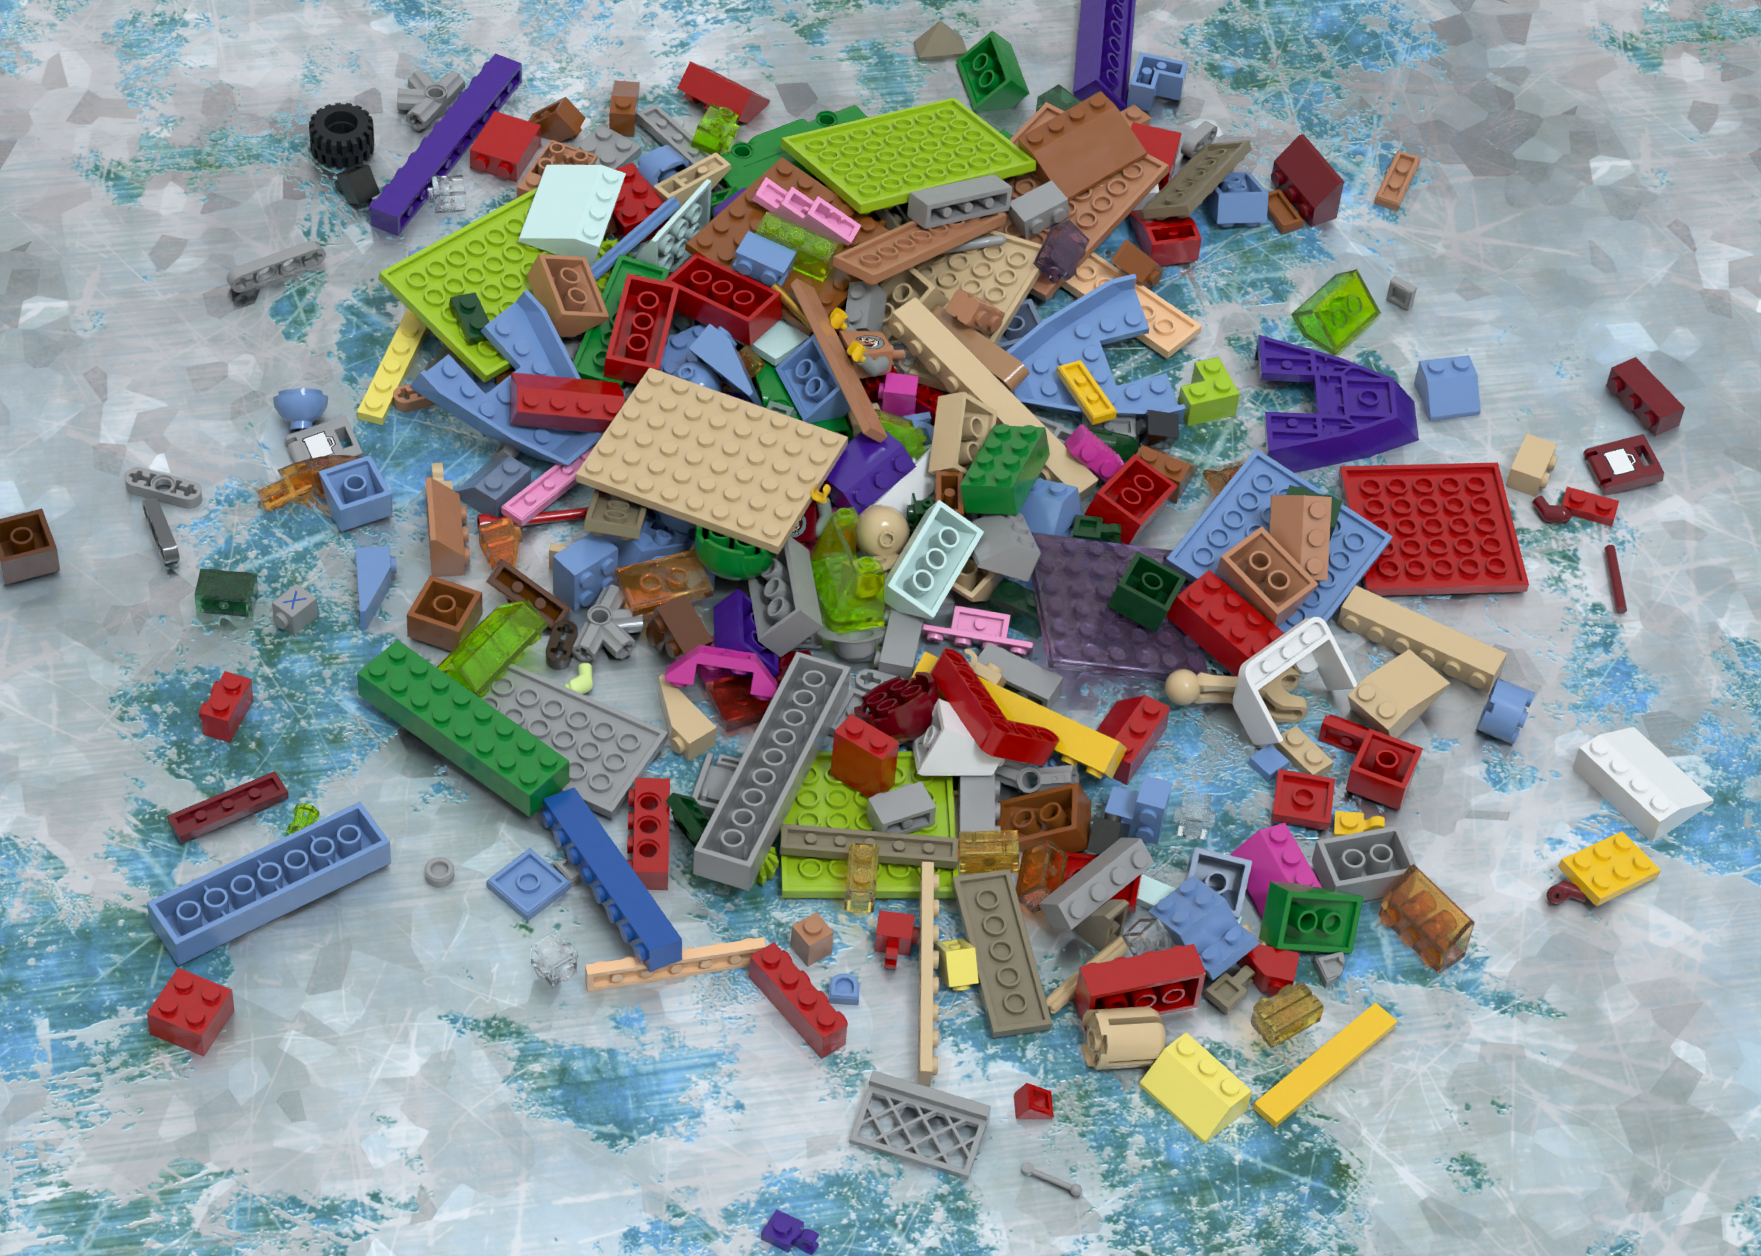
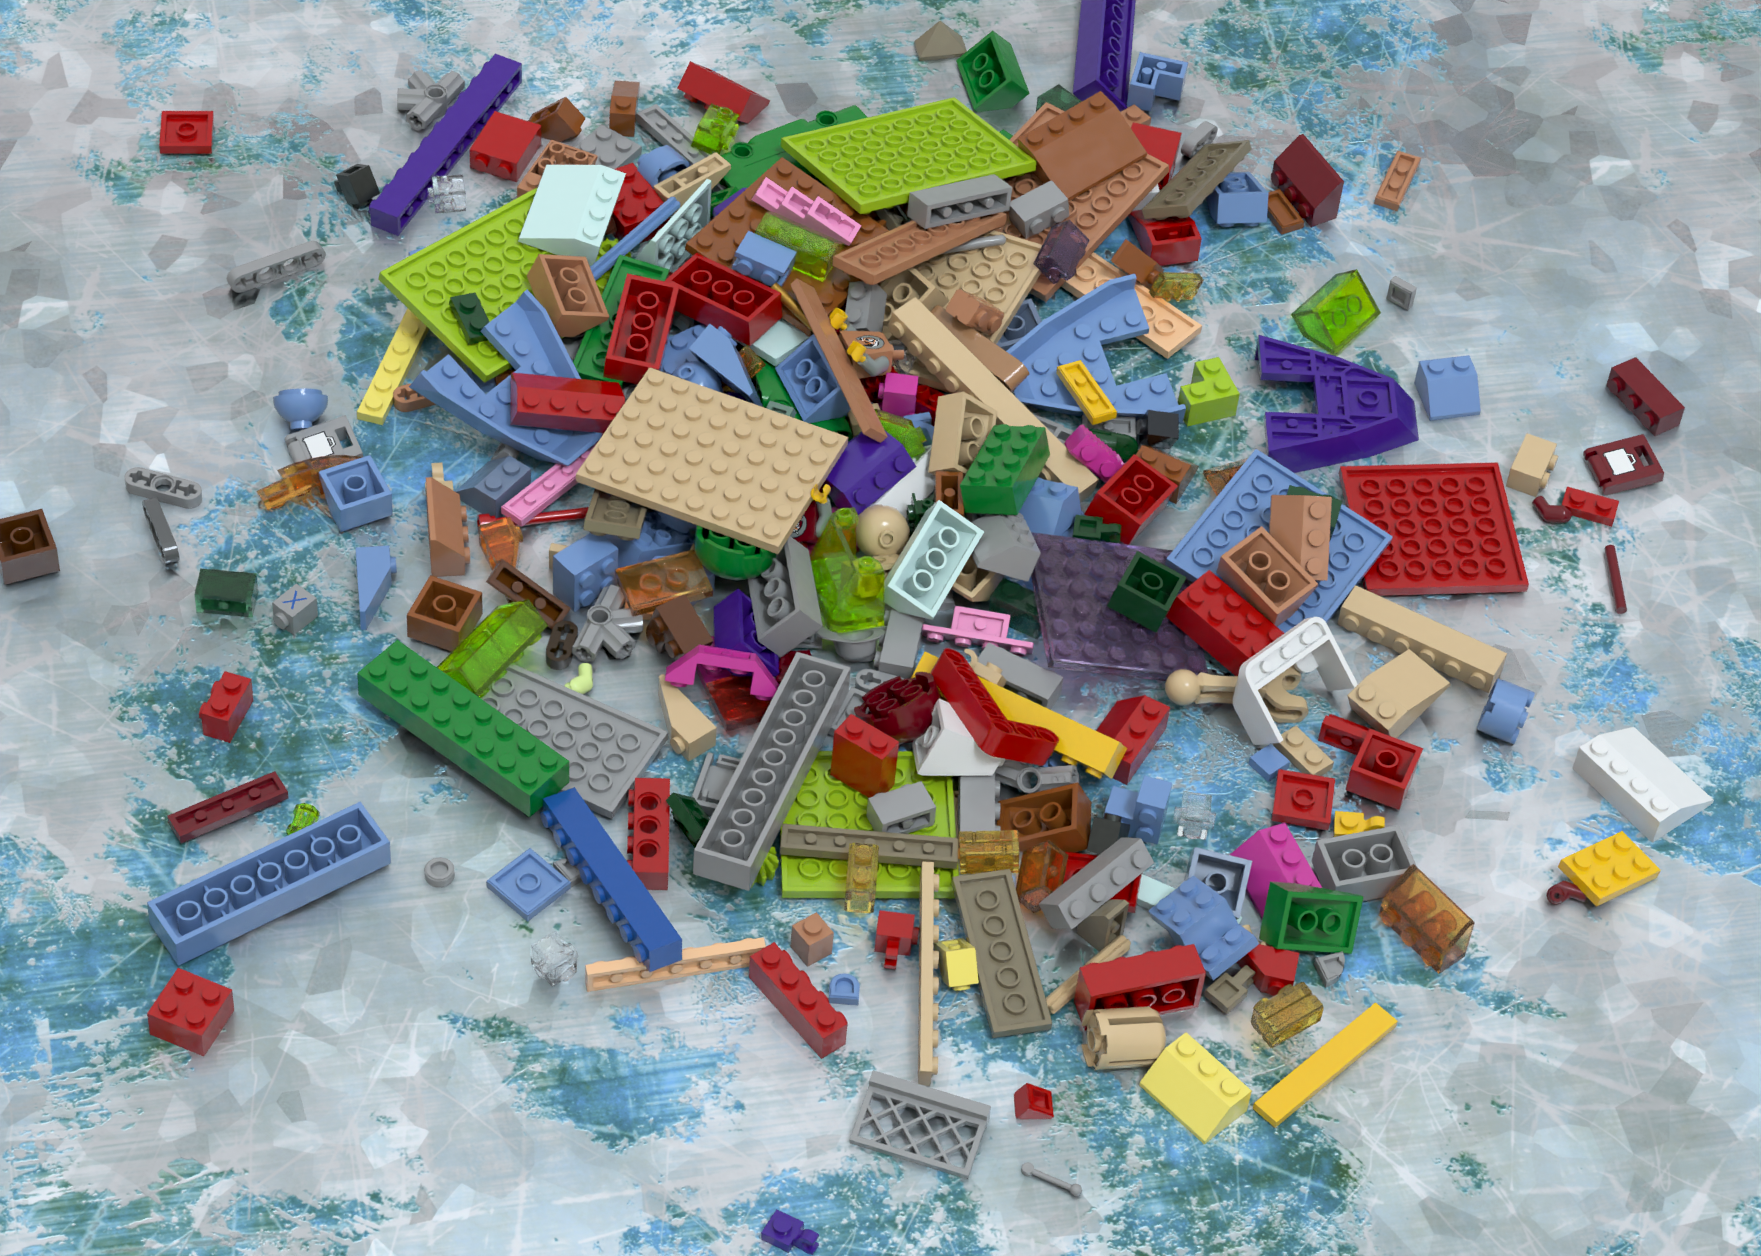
black tyre [309,103,374,169] -> none
clear brick [1122,918,1175,956] -> none
none -> red plate [159,111,214,154]
none -> clear yellow plate [1149,272,1204,302]

